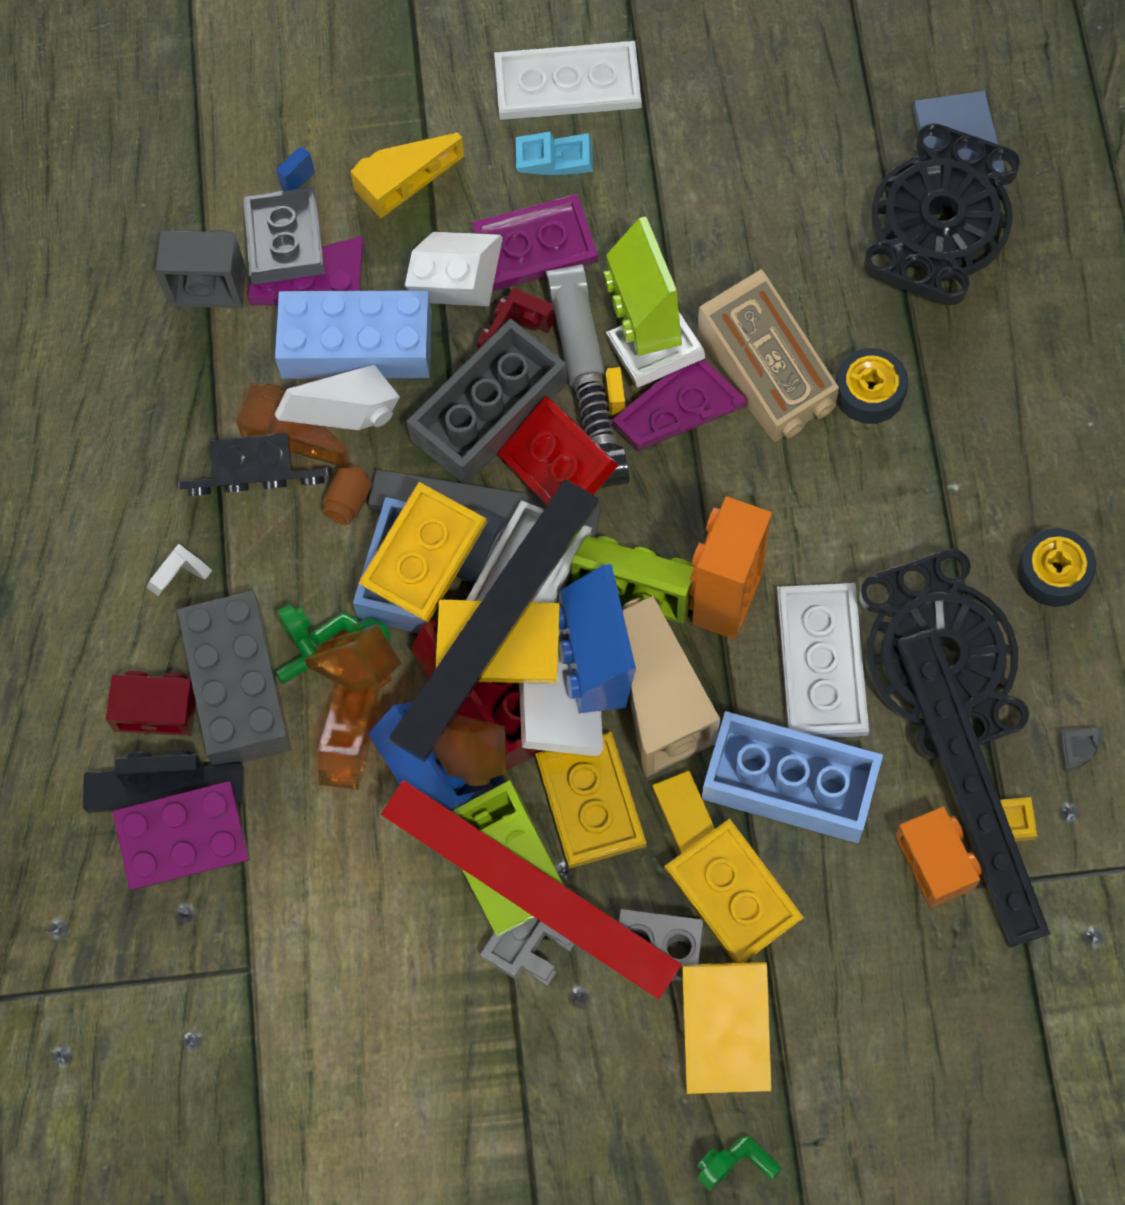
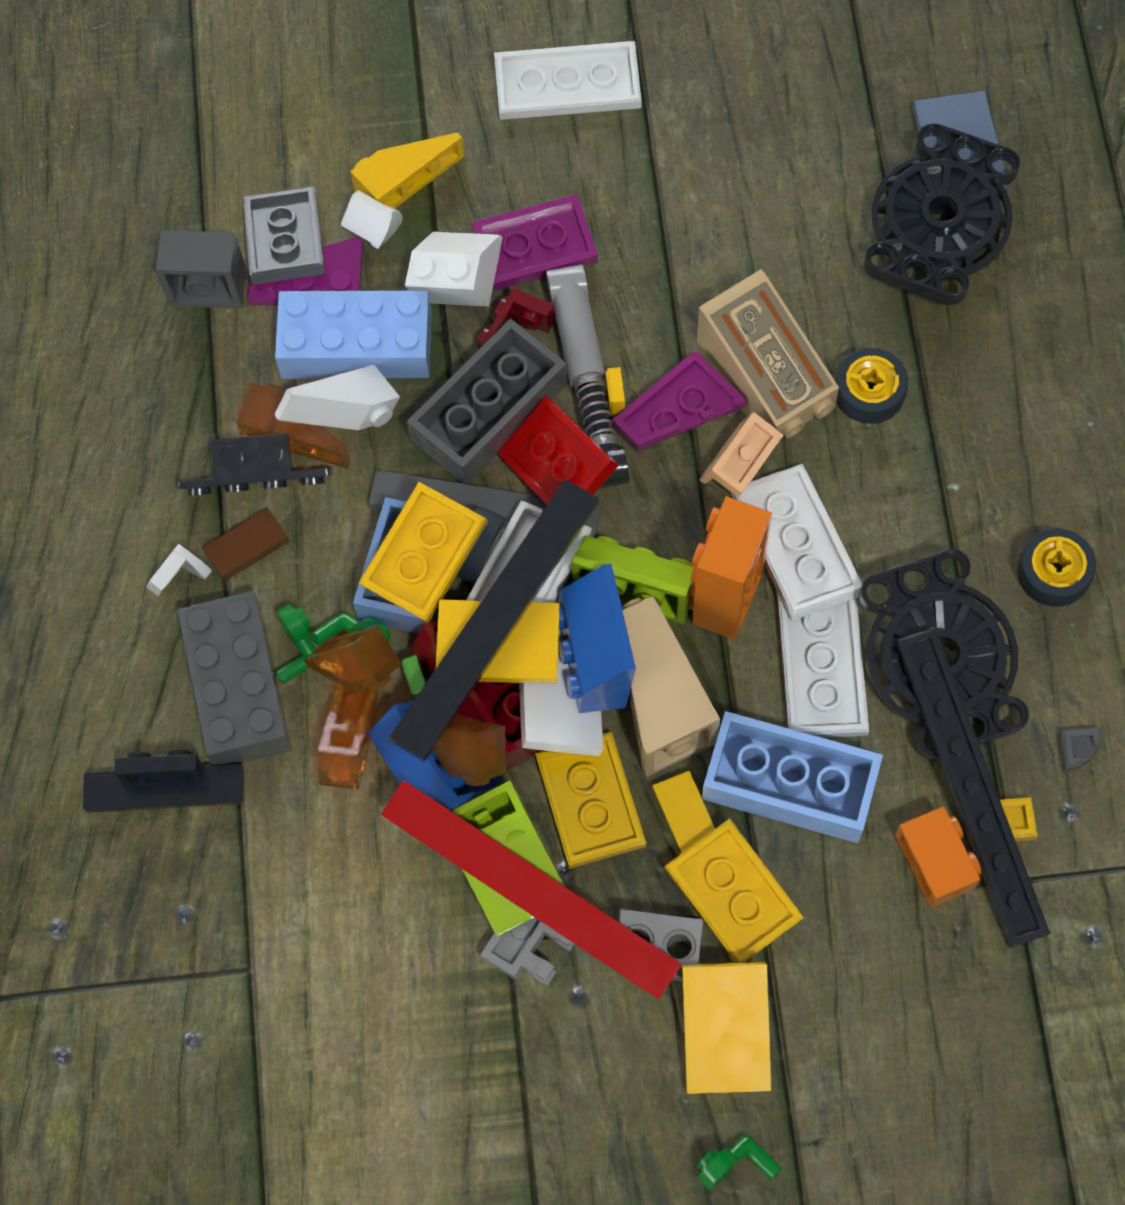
dark red brick [106,671,196,736] -> none
magenta plate [112,781,250,891] -> none
blue tile [276,146,315,191] -> none
dark orange brick [322,465,372,525] -> none
medium azure slope [516,132,593,175] -> none
lime slope [603,216,682,356] -> none
white tile [606,313,705,388] -> none
none -> reddish brown tile [202,508,289,582]
none -> white tile [341,190,403,249]
none -> bright green tile [402,655,425,701]
none -> light nougat panel [699,412,783,497]
none -> white tile [731,464,862,621]

